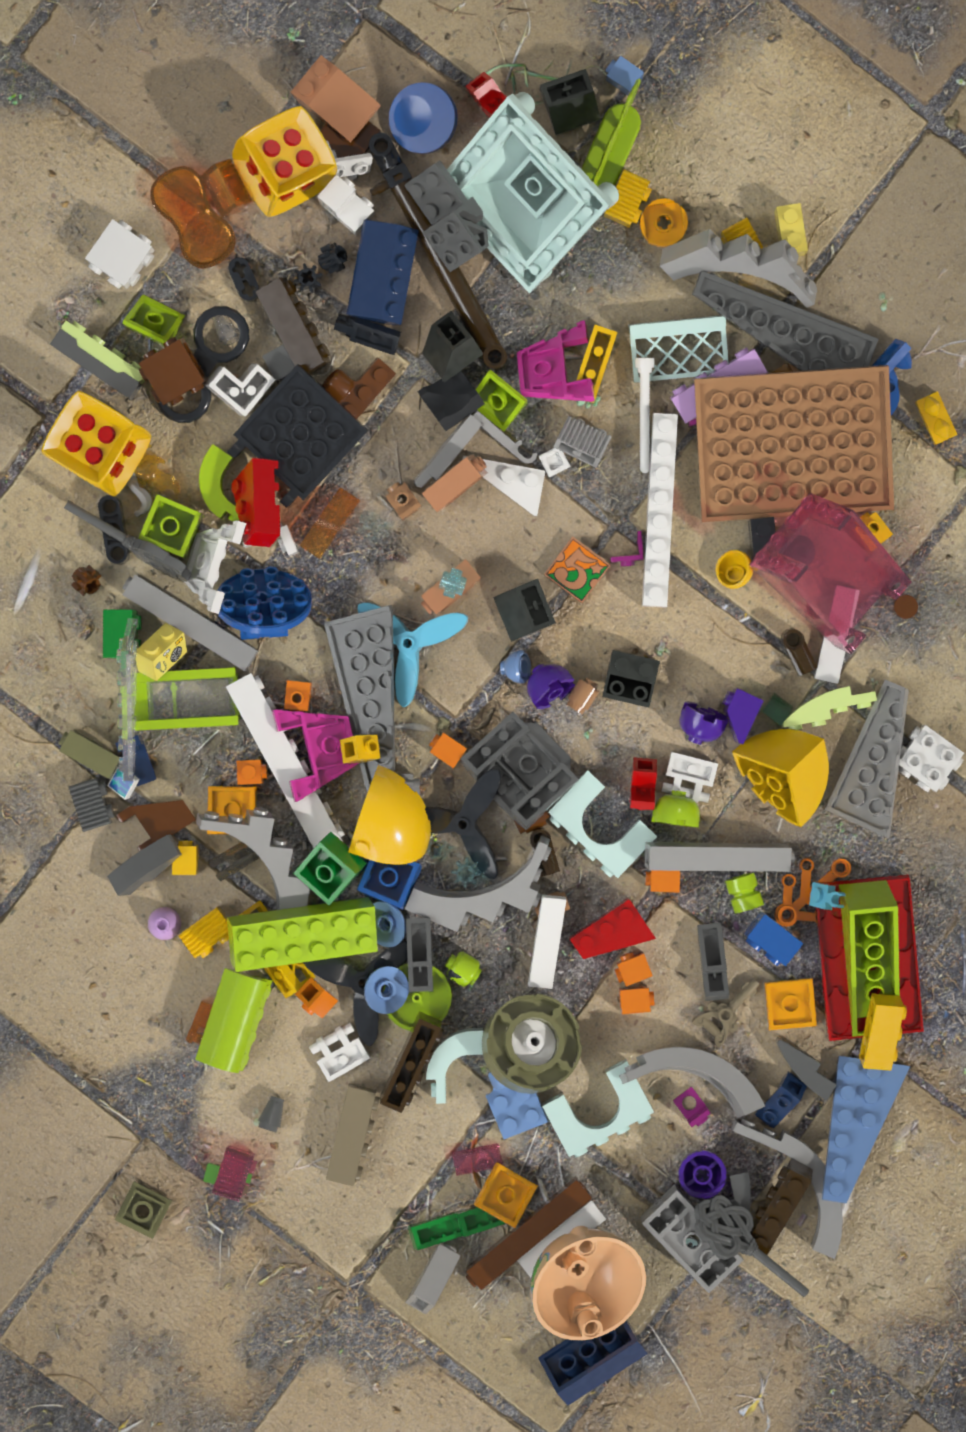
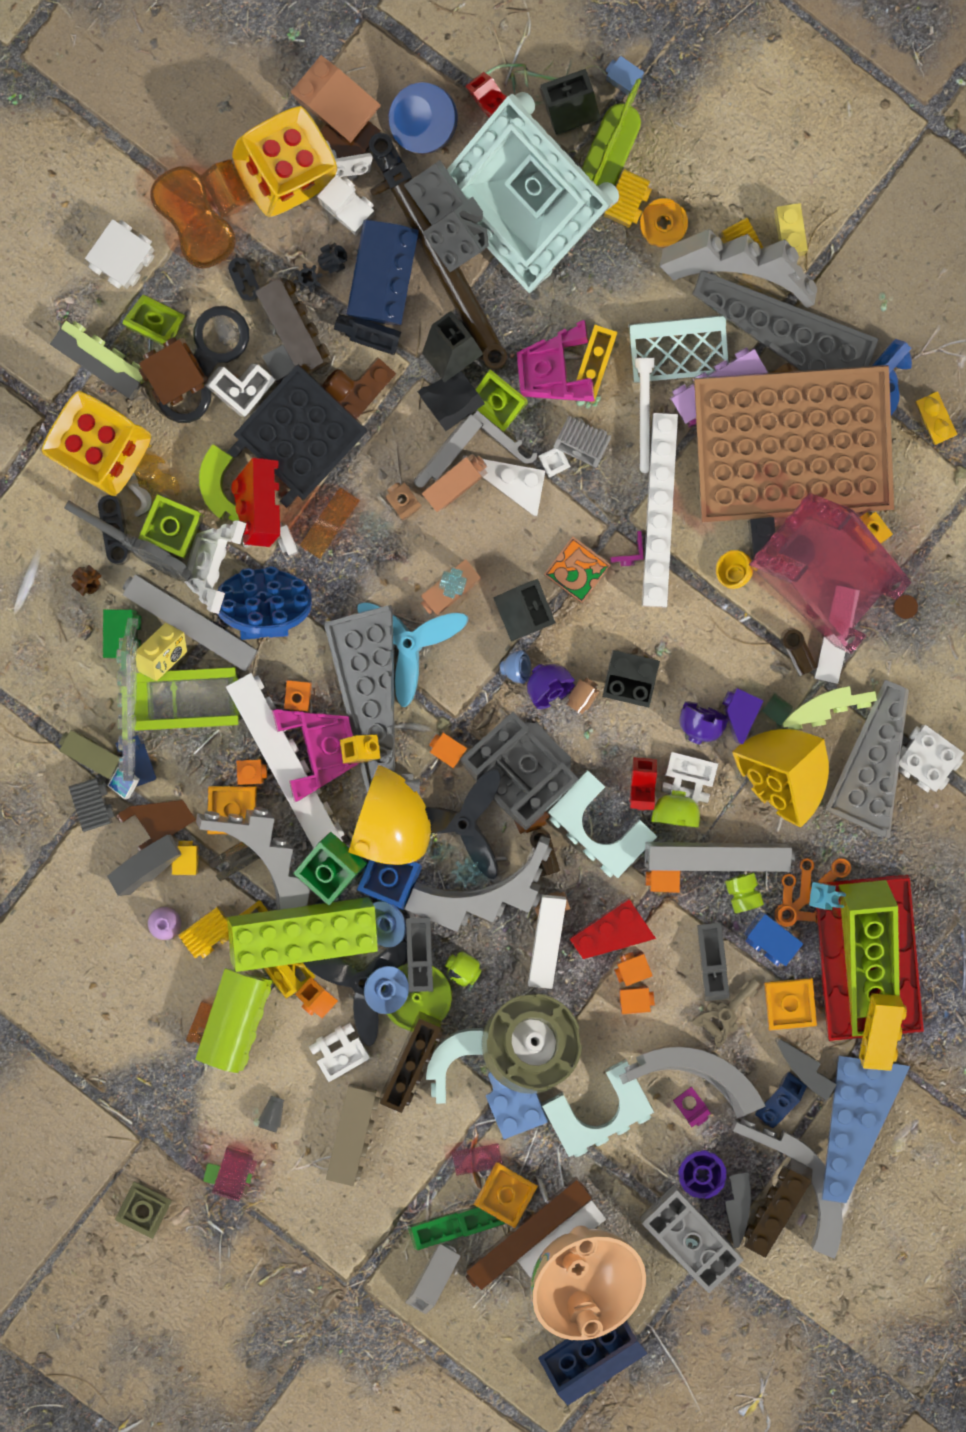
dark grey piece [694,1195,809,1297] -> none

